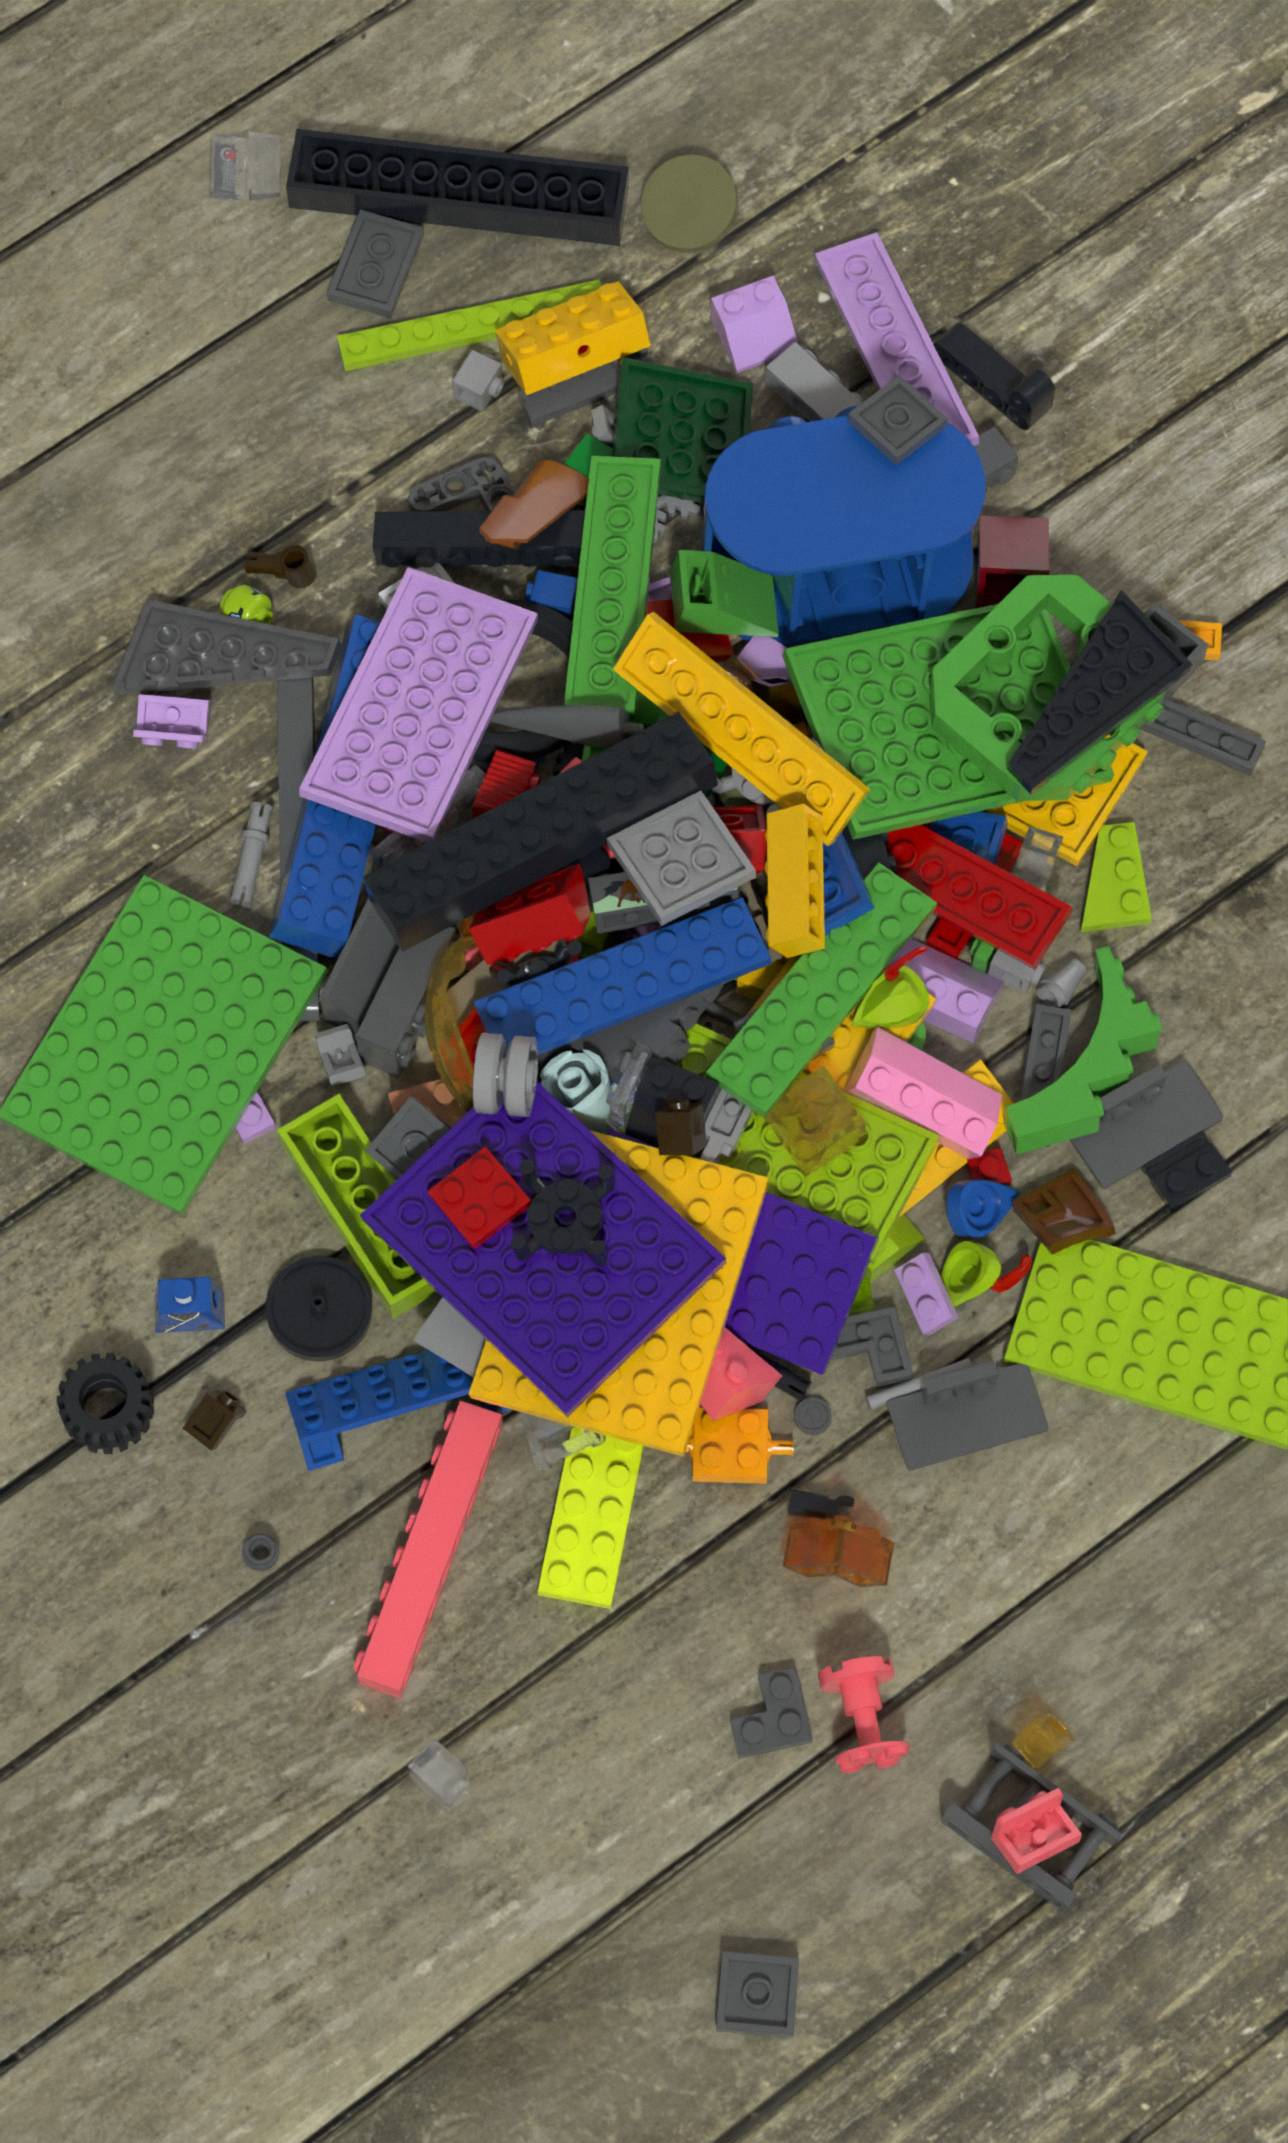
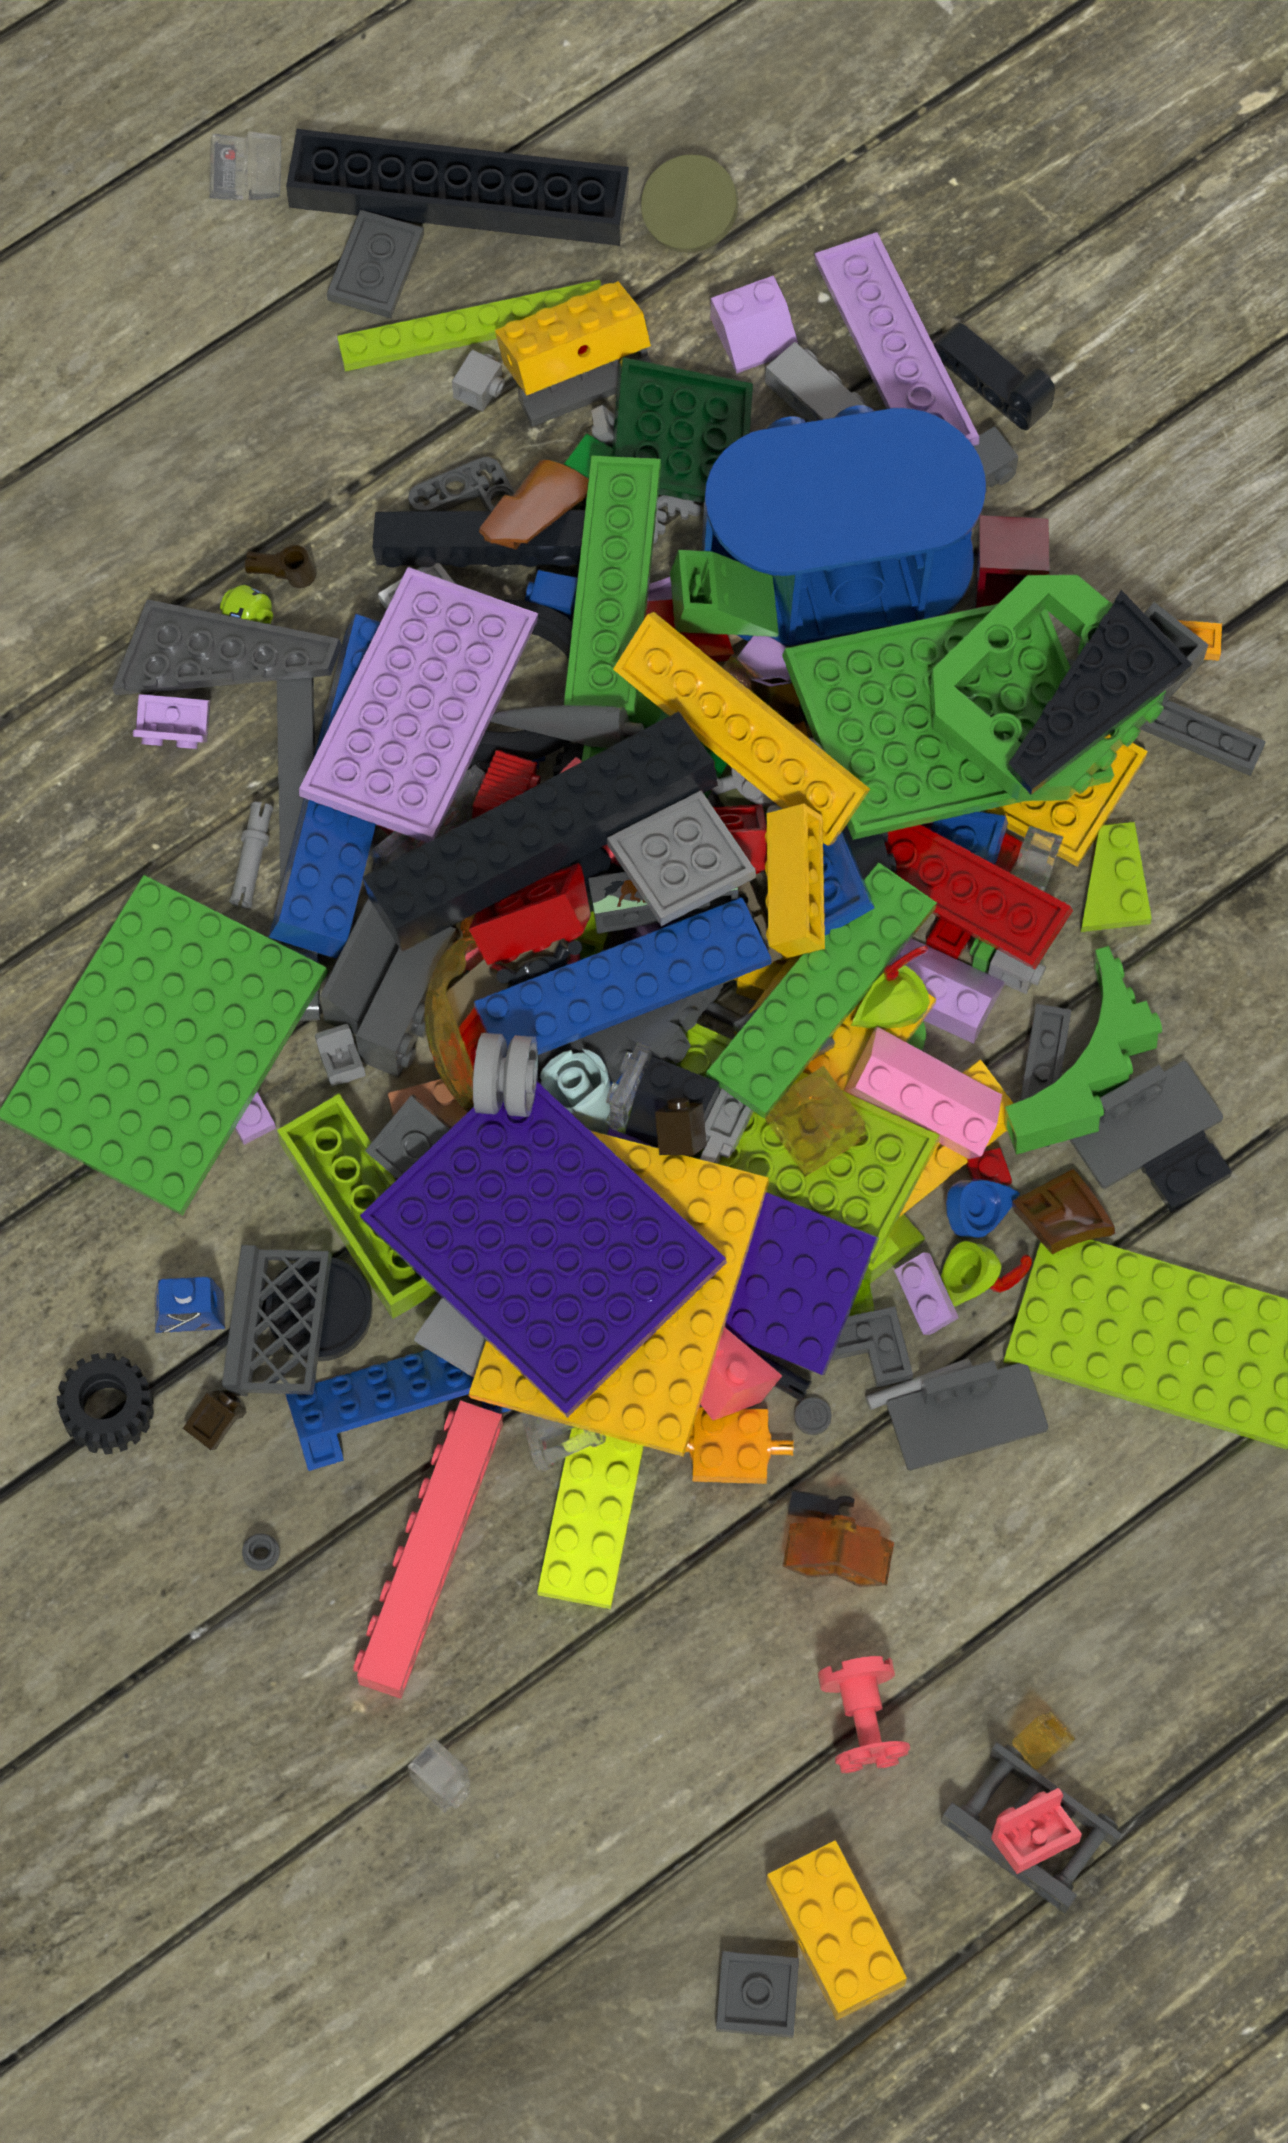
red plate [427,1146,532,1250] -> none
black plate [511,1160,616,1266] -> none
dark grey plate [730,1667,813,1759] -> none
dark grey plate [848,375,948,465] -> none
light grey cone [1037,958,1087,1008] -> none
none -> dark grey fence [222,1245,332,1397]
none -> yellow brick [766,1840,907,2021]

